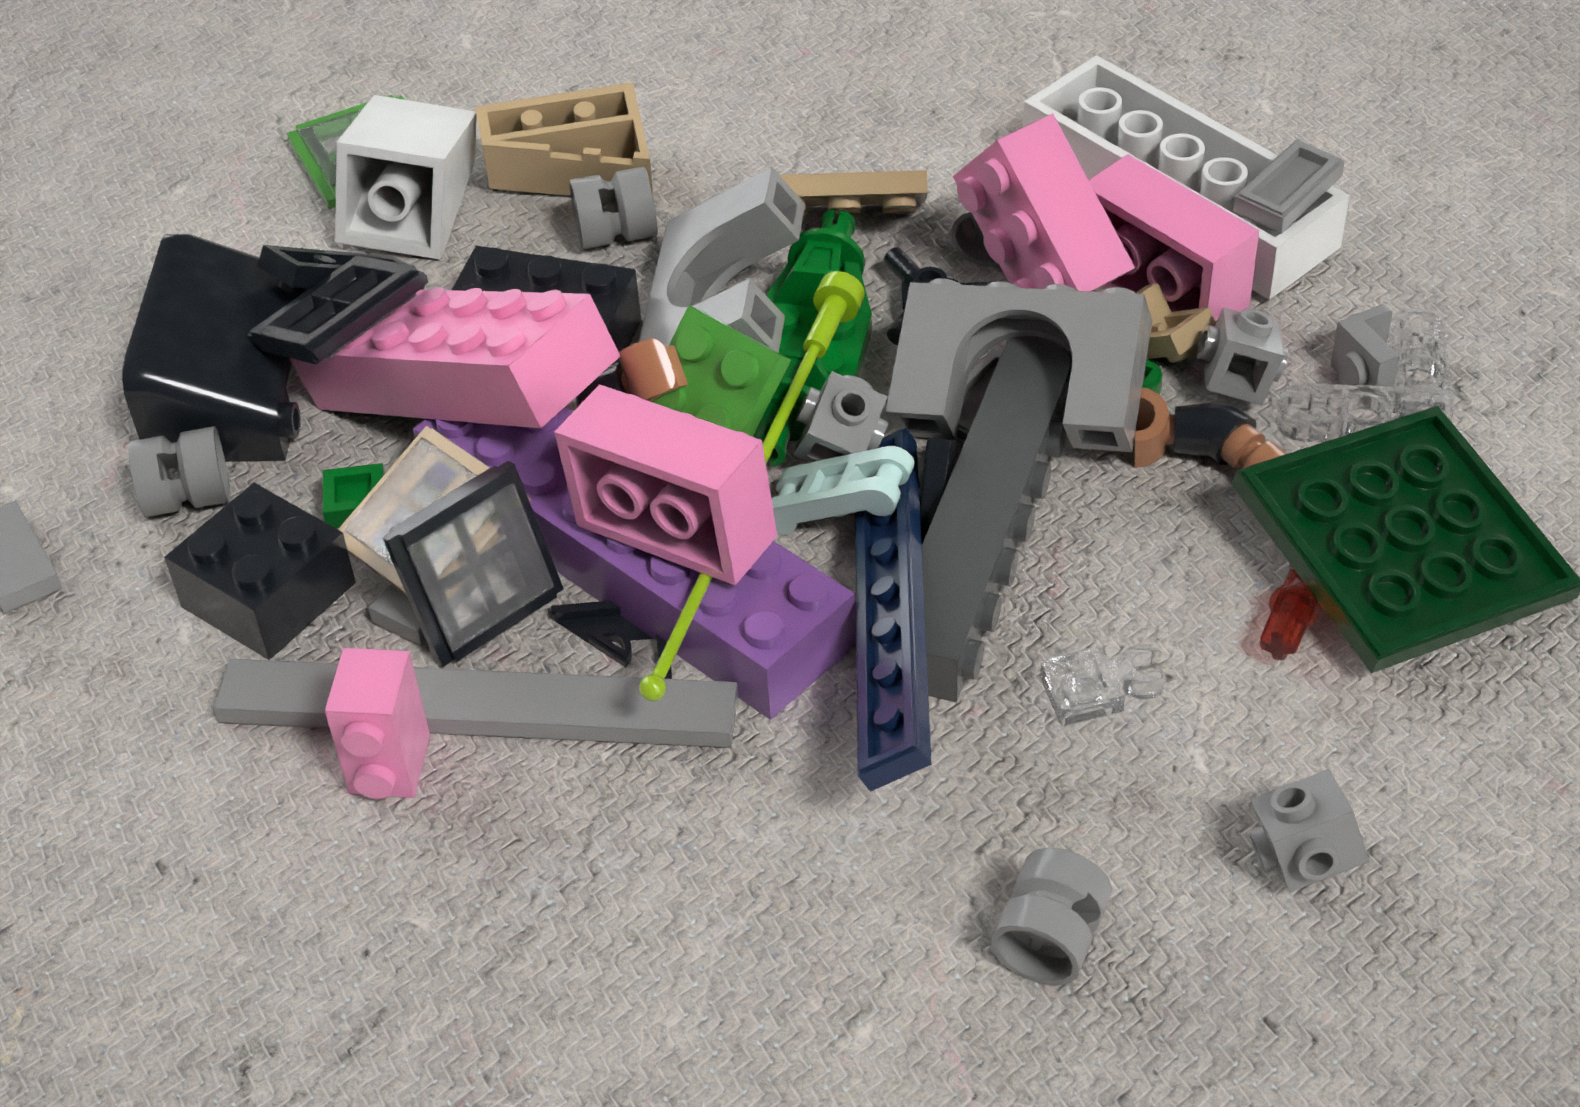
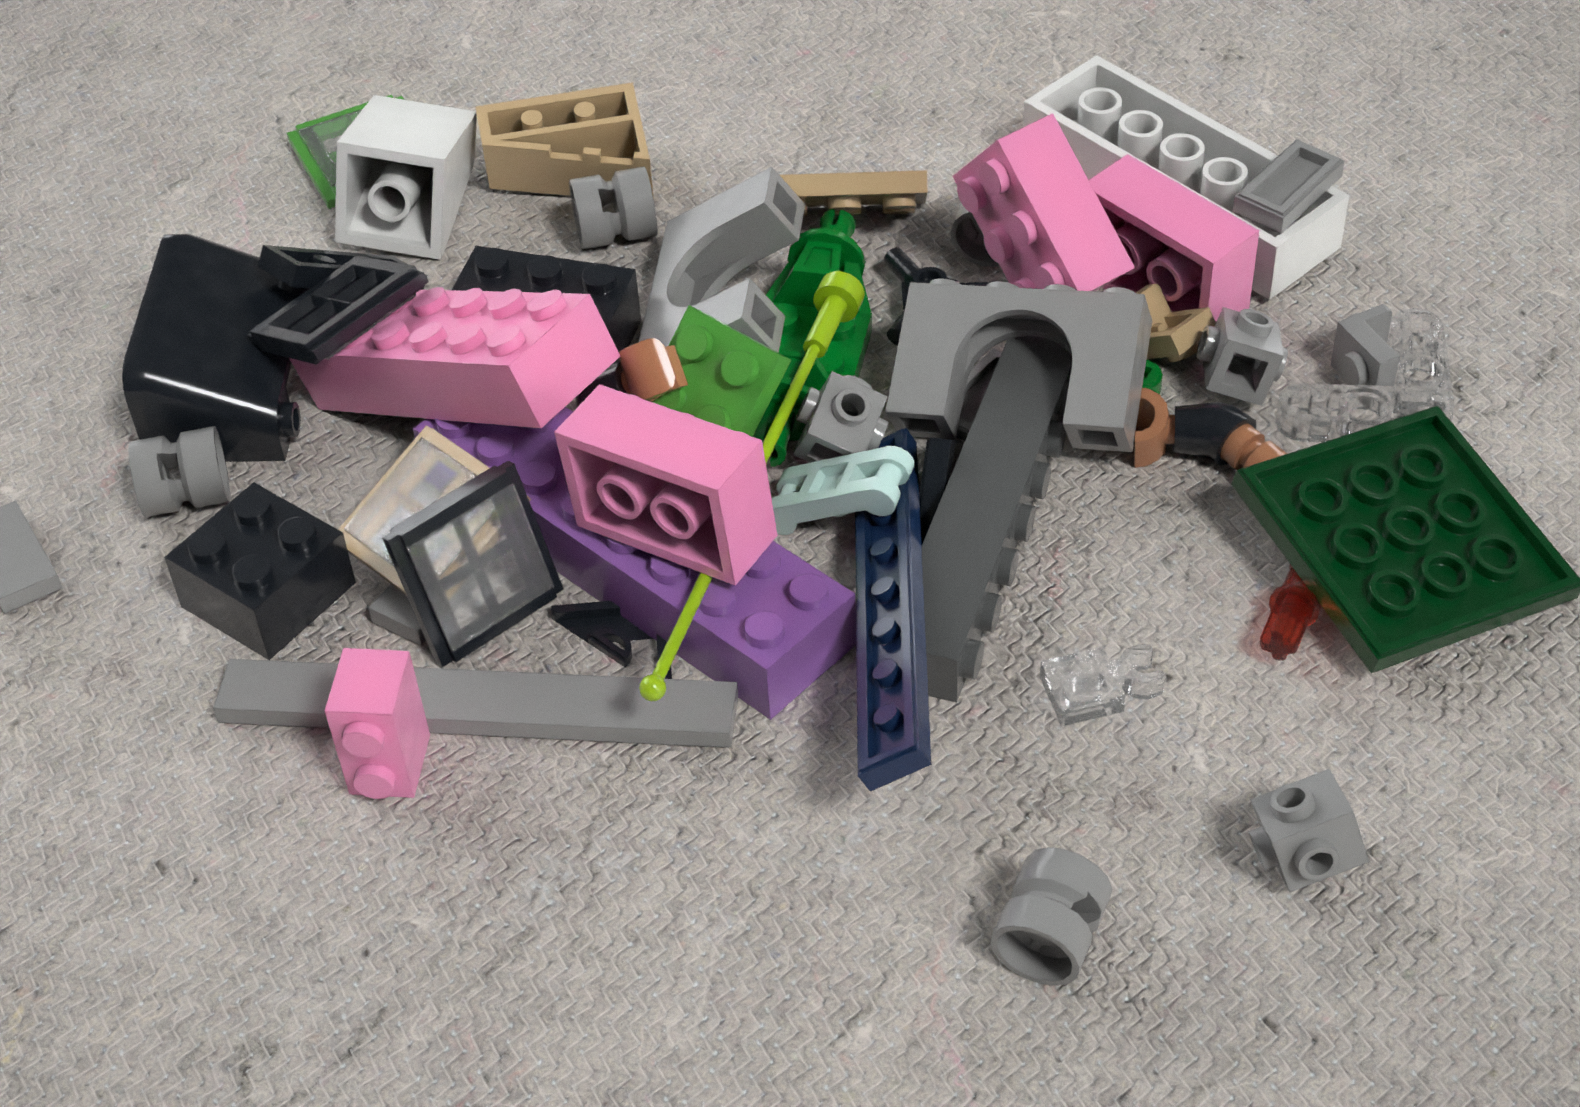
green plate [322,463,385,528] -> none

